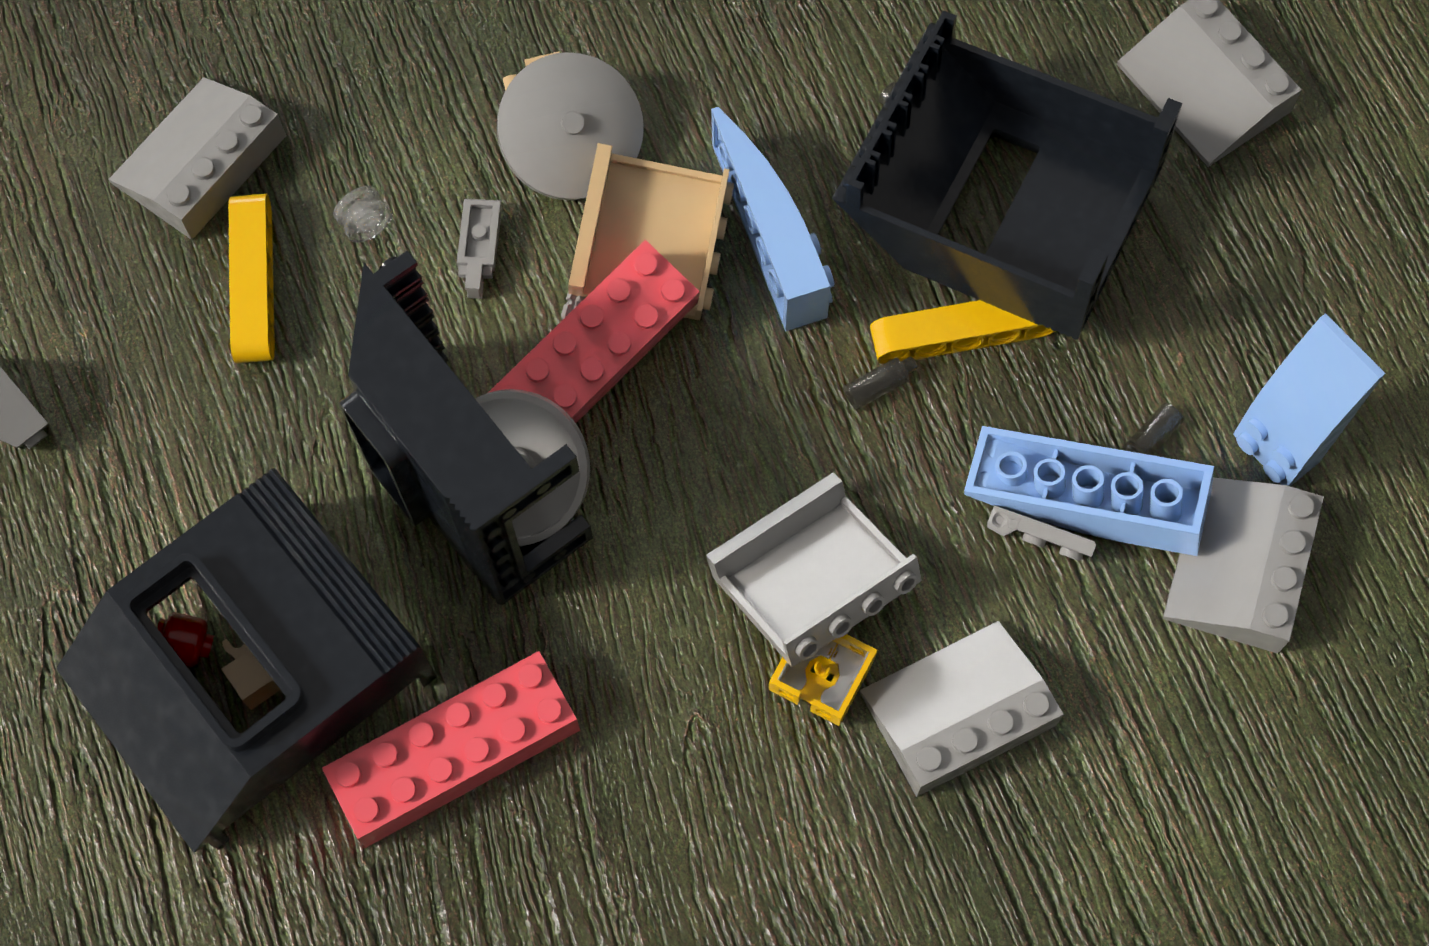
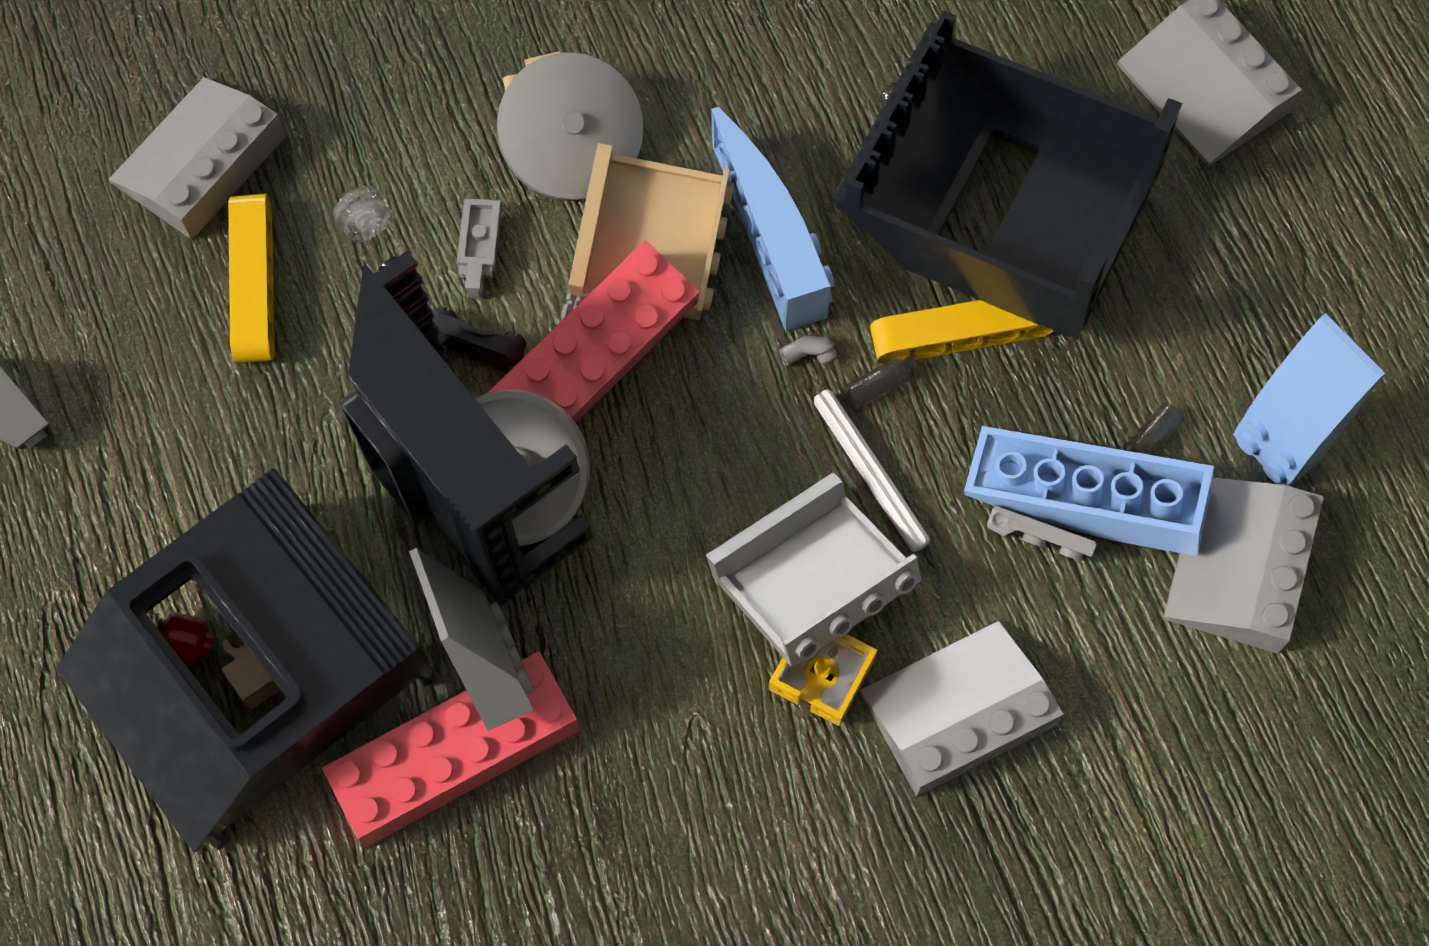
none -> light grey slope [409,548,534,731]
none -> black piece [432,307,526,368]
none -> light grey arm [779,335,837,366]
none -> white axle [814,389,930,552]

